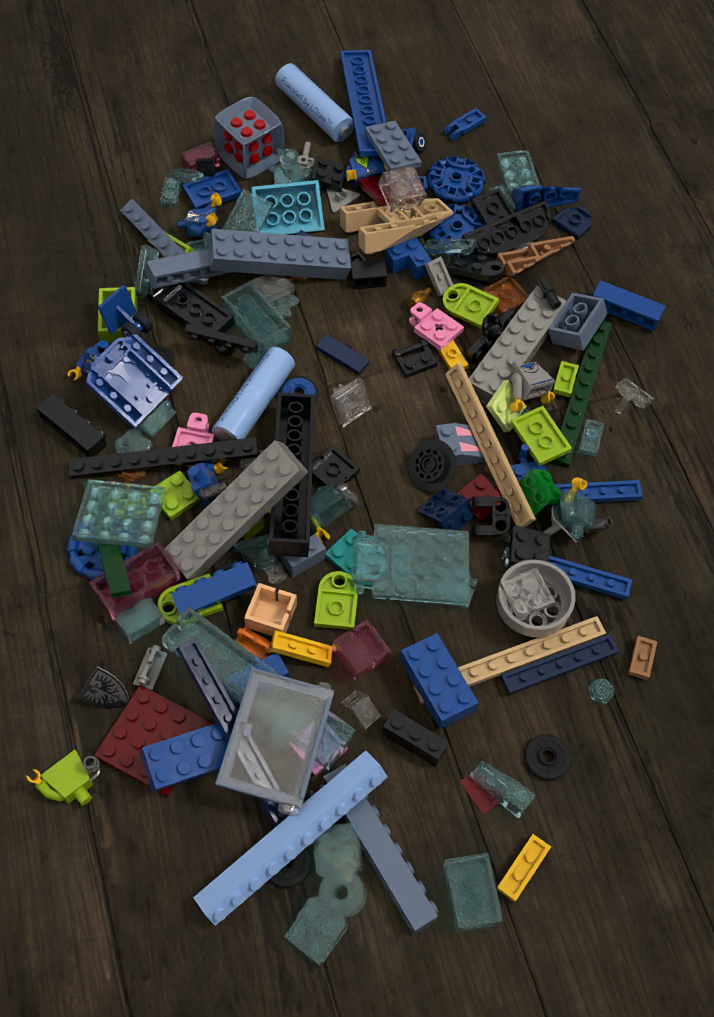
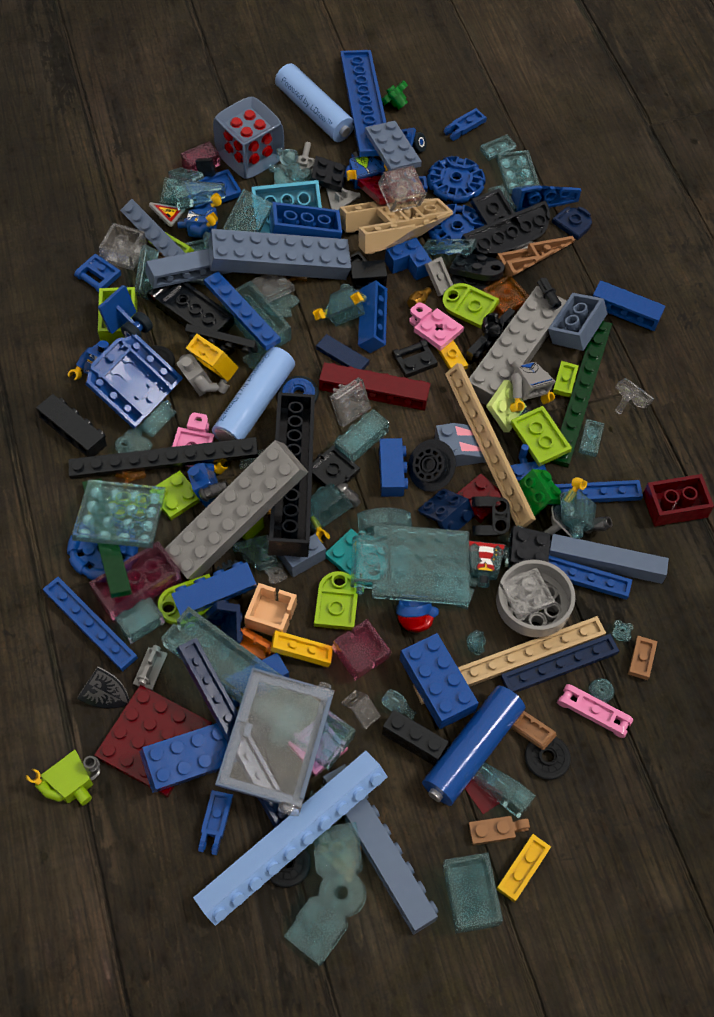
none -> blue plate [43,577,138,672]
none -> blue plate [74,254,121,293]
none -> clear brick [99,223,147,270]
none -> piece [149,202,185,227]
none -> clear light blue slope [170,180,226,210]
none -> light grey torso [176,353,230,396]
none -> yellow window [186,334,239,382]
none -> blue hinge [198,790,233,855]
none -> dark blue bracket [202,600,243,655]
none -> blue plate [204,271,281,351]
none -> blue brick [269,202,342,239]
none -> clear light blue torso [312,284,367,326]
none -> dark red brick [319,362,431,411]
none -> clear light blue brick [334,409,389,462]
none -> clear light blue brick [357,508,413,537]
none -> blue brick [358,280,387,353]
none -> blue brick [379,438,408,497]
none -> green plant [381,81,408,110]
none -> clear light blue piece [381,689,416,719]
none -> piece [396,599,439,633]
none -> blue piece [422,686,526,806]
none -> torso [466,541,505,588]
none -> clear light blue plate [467,630,486,655]
none -> medium nougat plate [468,816,530,846]
none -> clear light blue plate [480,134,516,161]
none -> medium nougat plate [511,711,557,750]
none -> sand blue brick [549,534,669,584]
none -> bright pink plate [557,684,633,738]
none -> clear light blue plate [611,620,634,641]
none -> dark red brick [643,474,714,526]

